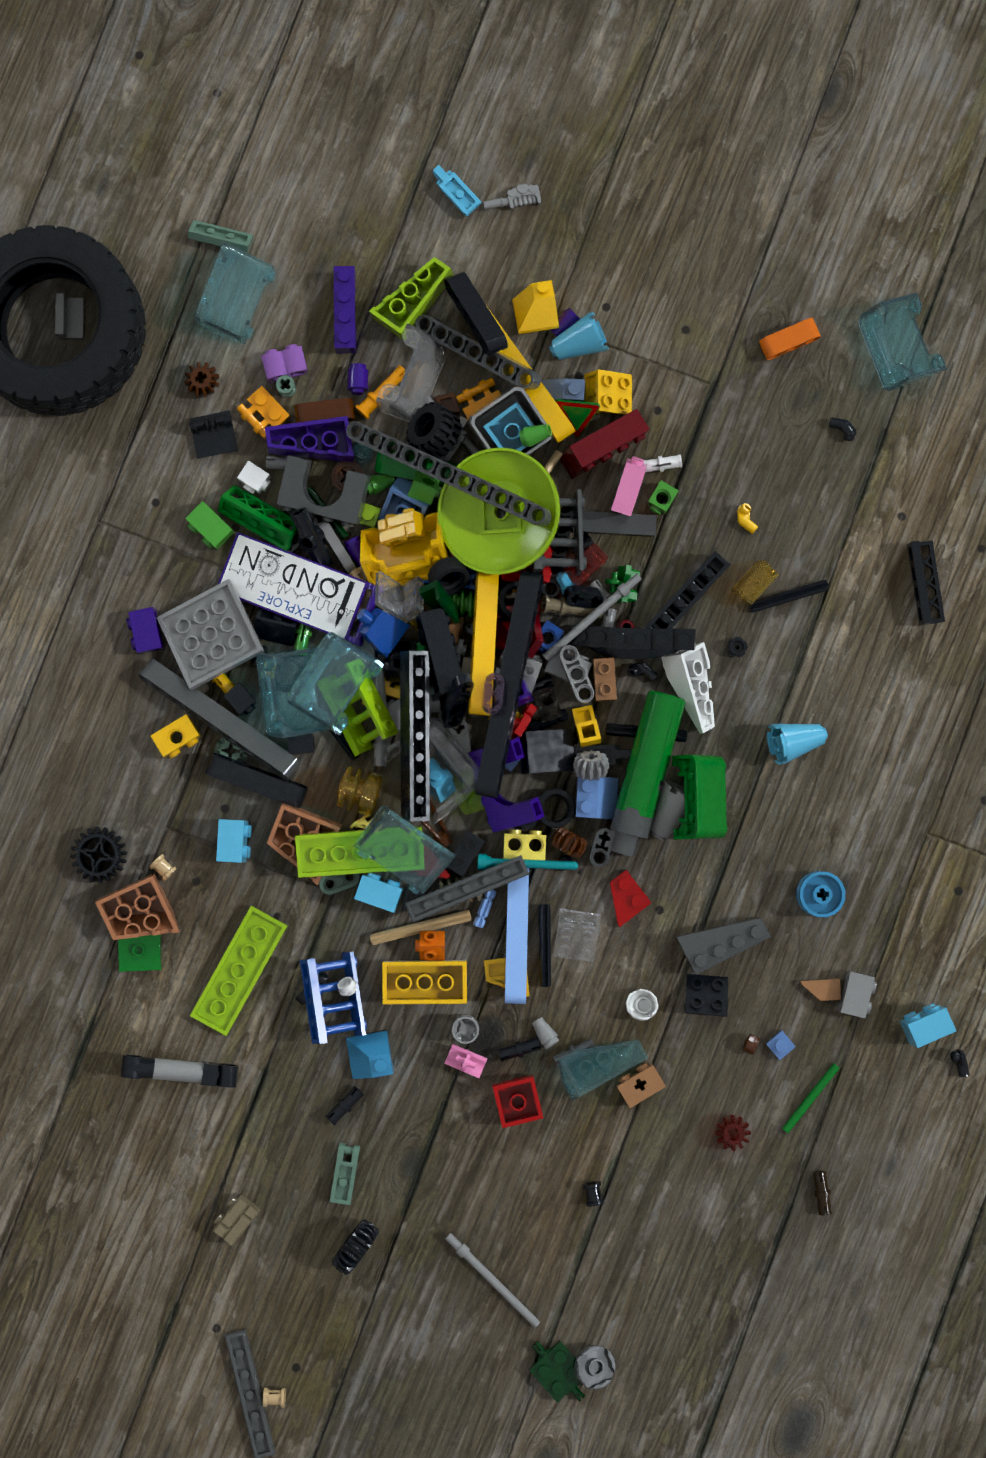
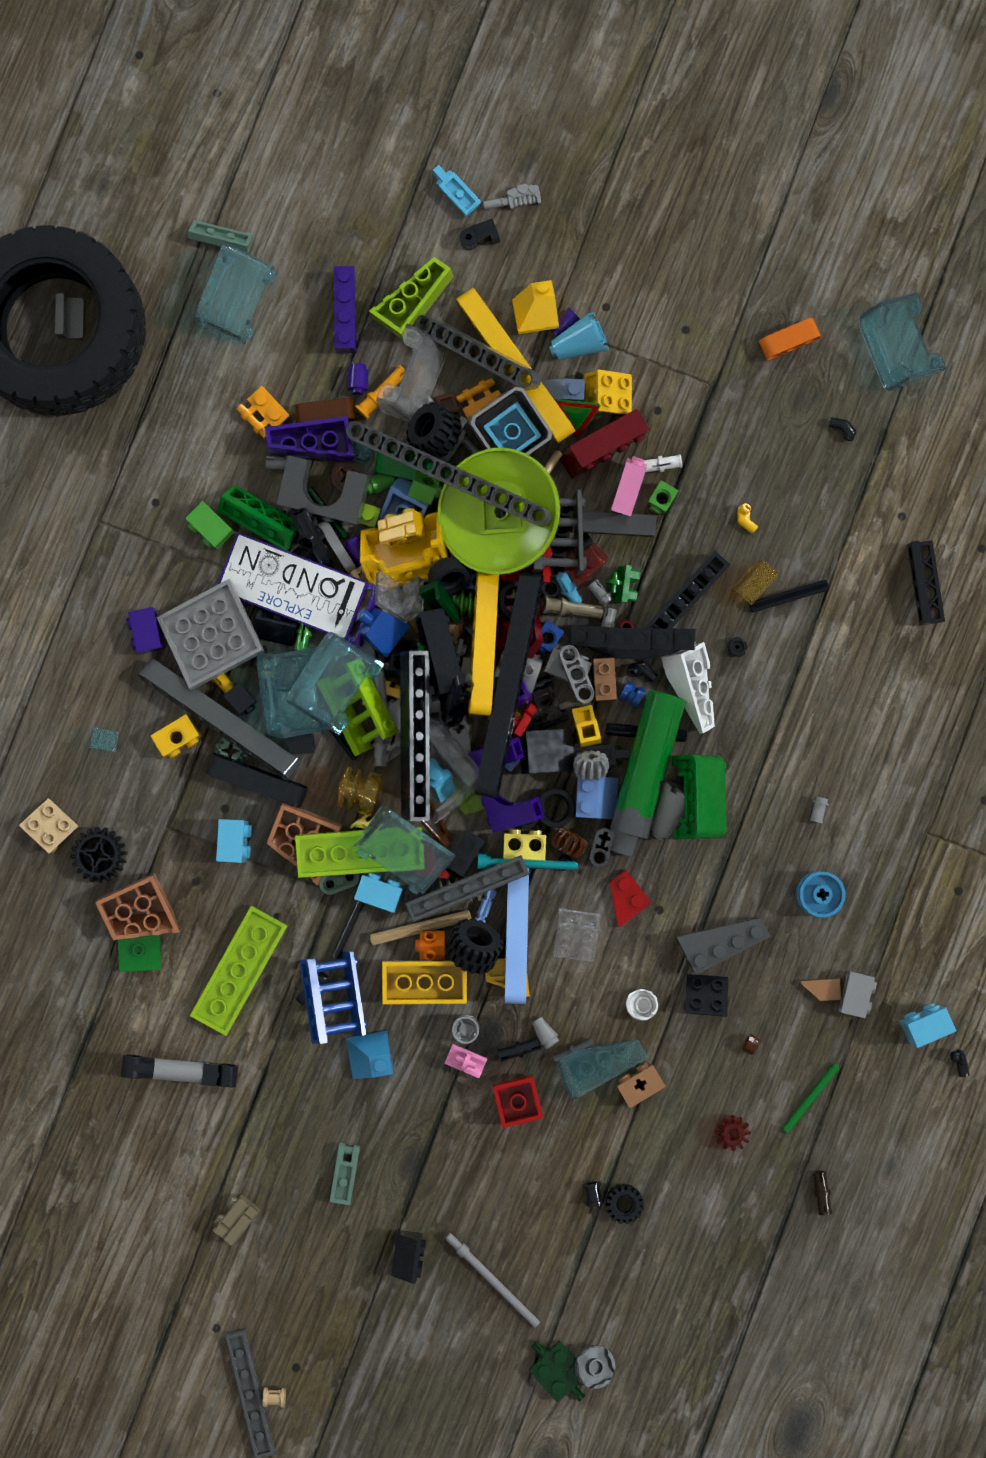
tan bush [149,854,177,882] -> none
reddish brown gear [184,362,220,397] -> none
black hinge [189,410,238,459] -> none
white brick [237,461,271,494] -> none
medium lavender brick [261,344,308,383] -> none
sand green bush [276,375,296,397] -> none
black pin [326,1086,364,1125] -> none
black gear [332,1219,379,1275] -> none
white plate [337,977,357,996] -> none
black beam [444,271,508,356] -> none
beam [482,673,504,714] -> none
bright green cone [519,424,552,447] -> none
black axle [539,904,551,987] -> none
light grey bar [542,573,642,661] -> none
black beam [564,585,603,608] -> none
medium blue plate [765,1030,796,1060] -> none
medium azure cone [767,724,828,765] -> none
none -> tan hinge [19,798,78,854]
none -> clear light blue panel [90,727,119,752]
none -> black bar [332,900,365,959]
none -> black slope [391,1230,426,1284]
none -> black tyre [446,919,503,974]
none -> black leg [460,219,500,250]
none -> black tyre [605,1184,644,1224]
none -> blue wheel [618,681,646,708]
none -> light grey pin [810,796,829,824]

